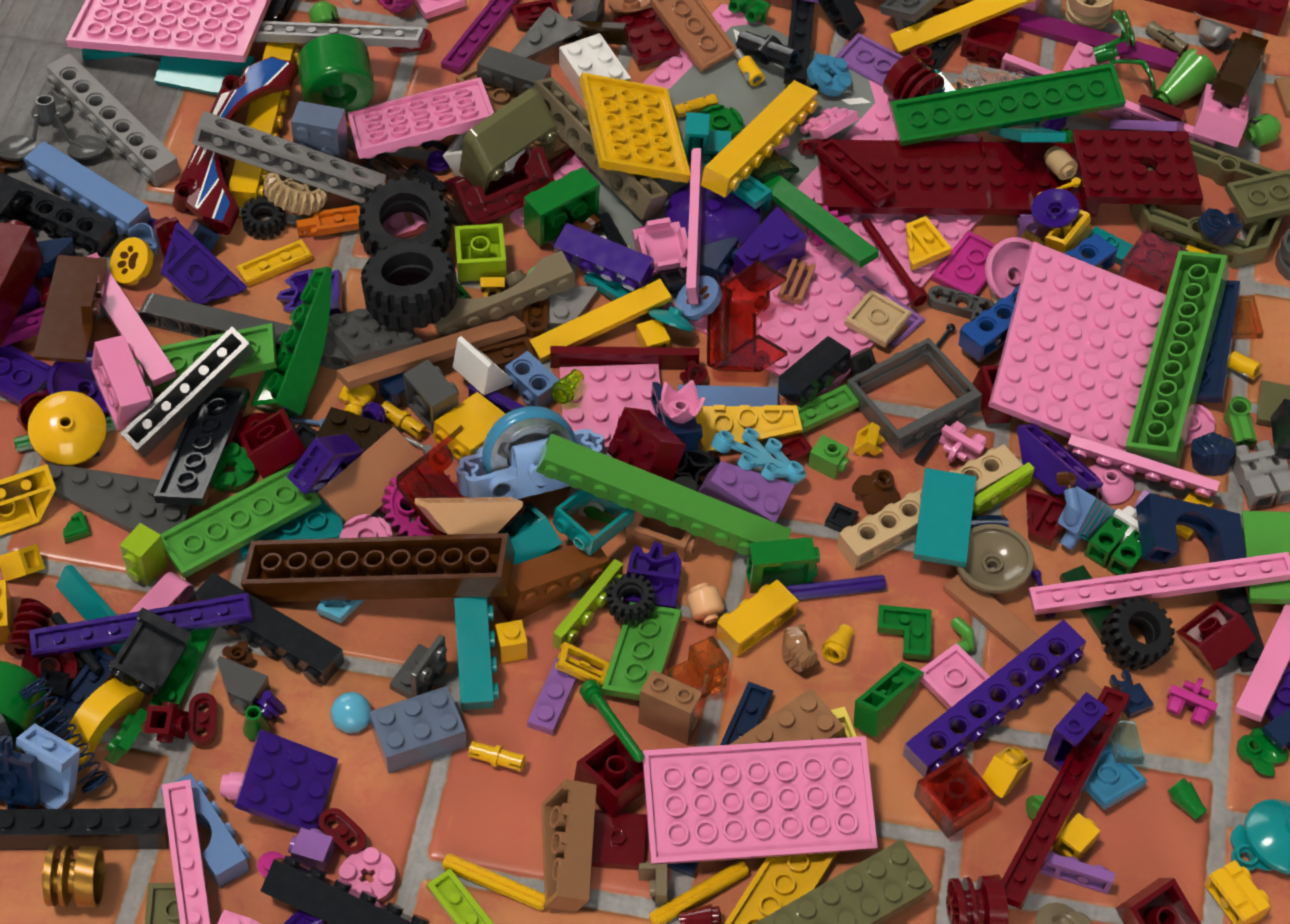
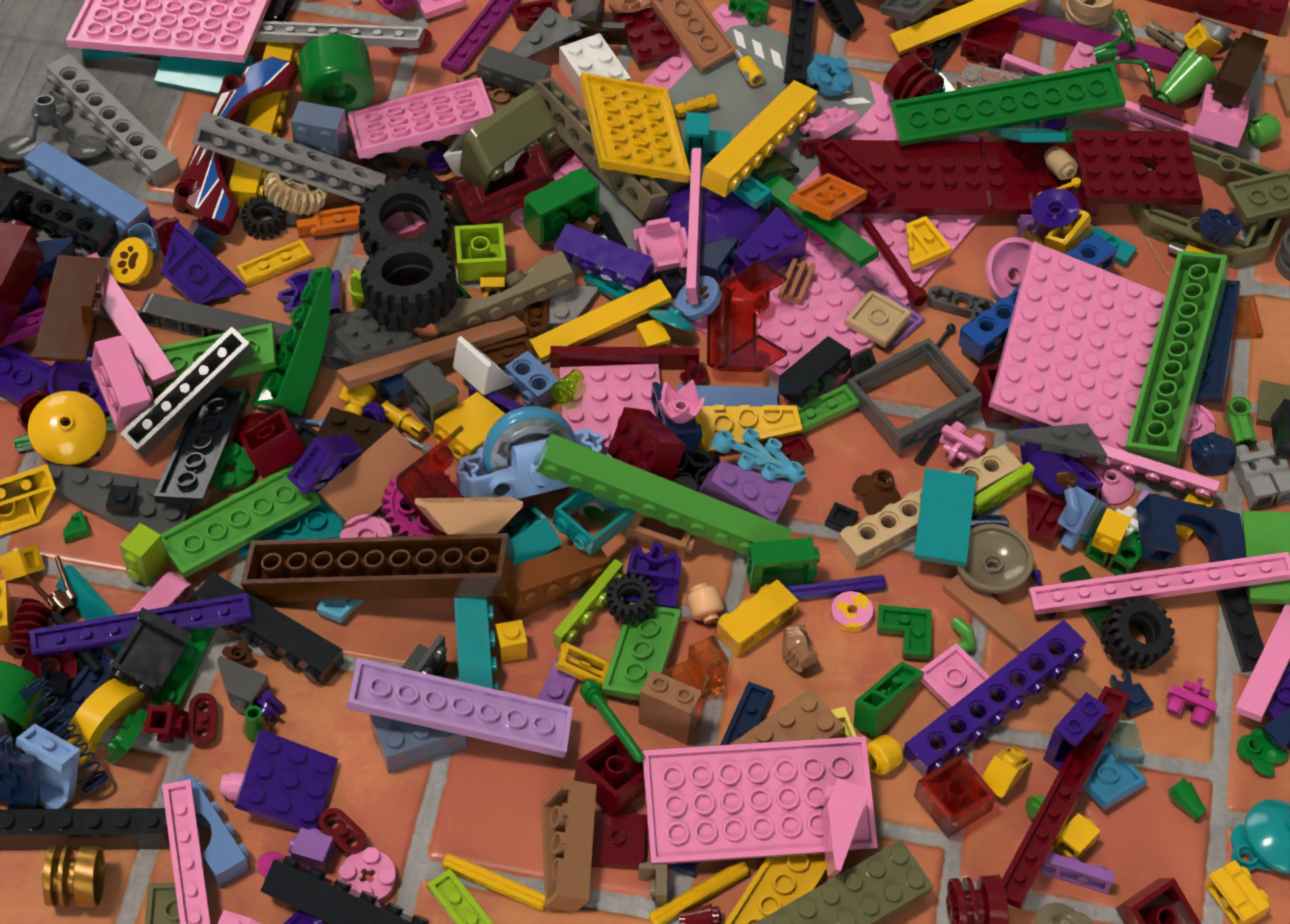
bright green head [309,1,341,24] -> none
medium azure hair [330,692,372,733] -> none
yellow pin [468,740,526,772] -> none
green tile [701,104,743,141] -> none
black piece [736,31,801,69] -> none
bright green brick [808,434,850,480] -> none
yellow cone [822,624,854,663] -> none
medium lavender tile [835,33,904,87] -> none
yellow tile [853,422,885,456] -> none
dark pink tile [931,230,995,296] -> none
medium lavender tile [1109,119,1184,131] -> none
clear pink brick [1118,229,1188,294] -> none
dark red slope [1176,600,1256,671] -> none
yellow piece [1228,351,1262,380] -> none
none -> reddish brown plant [25,556,77,617]
none -> black plate [106,485,138,514]
none -> lavender plate [346,658,573,758]
none -> lime axle [349,269,366,309]
none -> orange plate [789,173,868,221]
none -> bright pink slope [818,777,870,879]
none -> piece [830,591,873,633]
none -> yellow head [867,735,903,776]
none -> dark grey wing [1005,423,1107,463]
none -> yellow brick [1092,508,1132,555]
none -> yellow panel [1183,22,1223,59]

